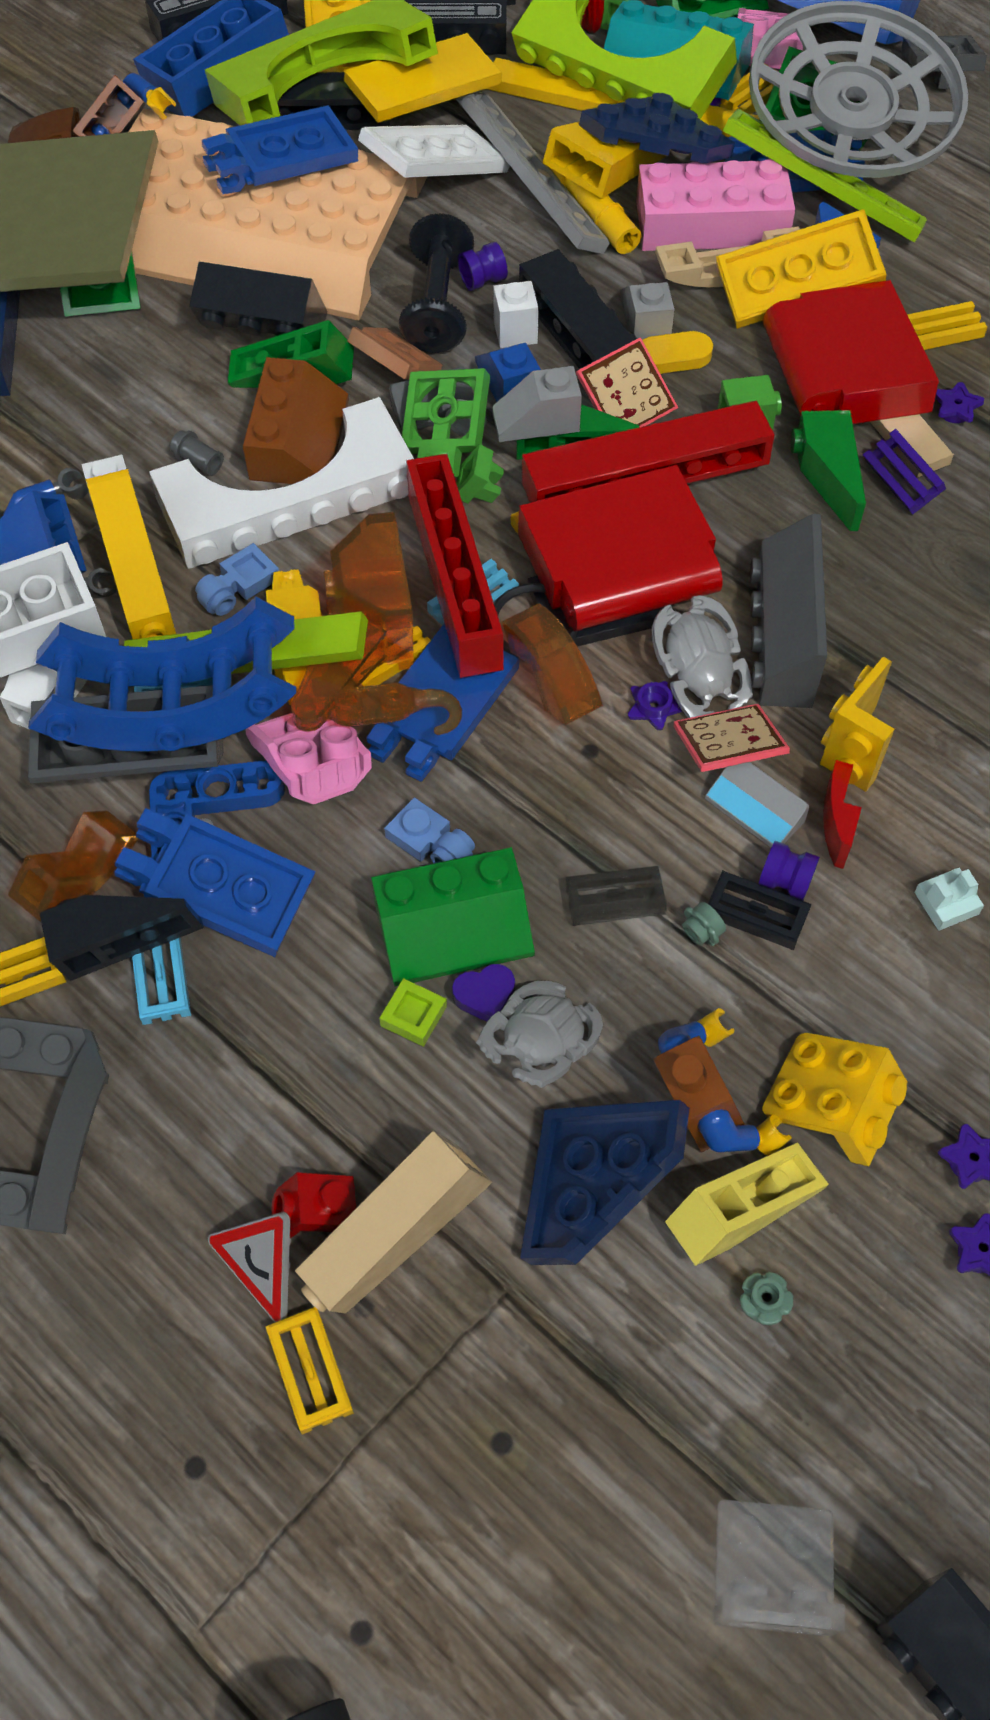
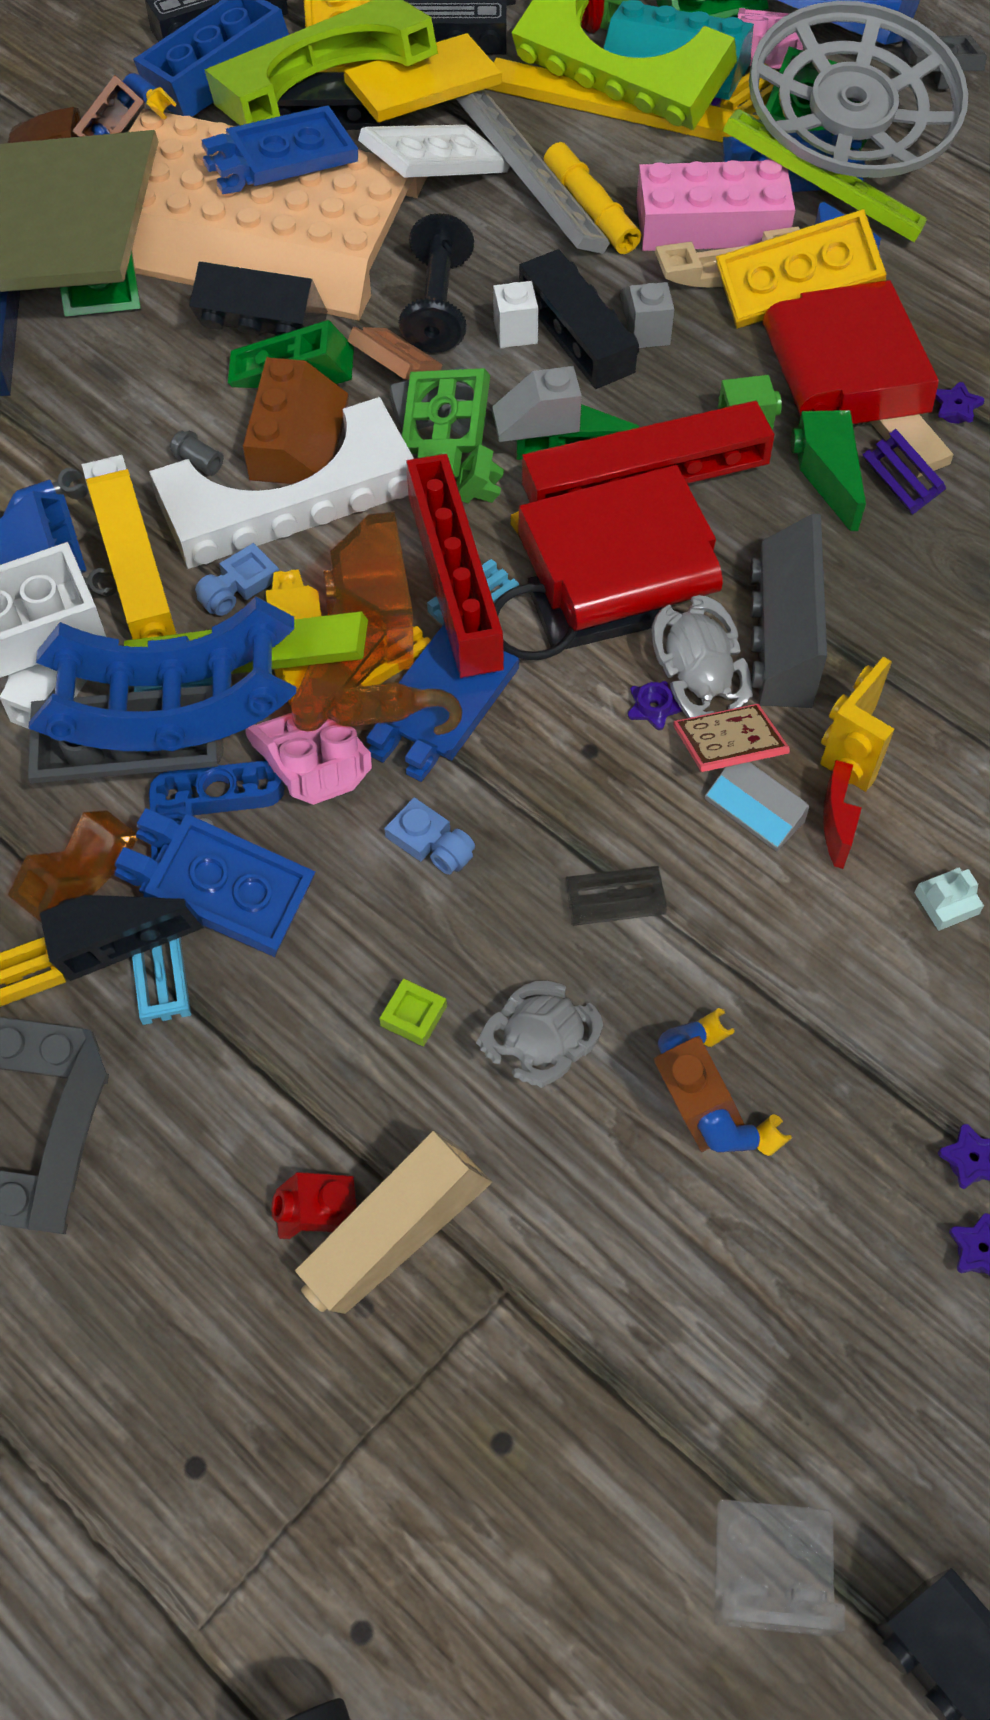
piece [208,1212,291,1323] -> none
yellow tile [265,1307,354,1435] -> none
green slope [371,847,535,987] -> none
dark purple tile [452,964,515,1022] -> none
dark purple wheel [458,242,508,291] -> none
blue slope [475,342,541,402] -> none
clear orange brick [502,603,603,725] -> none
dark blue plate [520,1100,690,1265] -> none
yellow slope [543,121,667,199] -> none
piece [576,337,678,427] -> none
dark blue plate [579,93,735,163] -> none
yellow tile [642,331,713,374] -> none
light yellow slope [665,1143,829,1266] -> none
sand green plate [682,902,726,946] -> none
black tile [708,870,812,950] -> none
sand green plate [740,1272,793,1325] -> none
dark purple wheel [758,841,820,901] -> none
yellow bracket [762,1033,908,1167] -> none
yellow tile [907,301,988,350] -> none

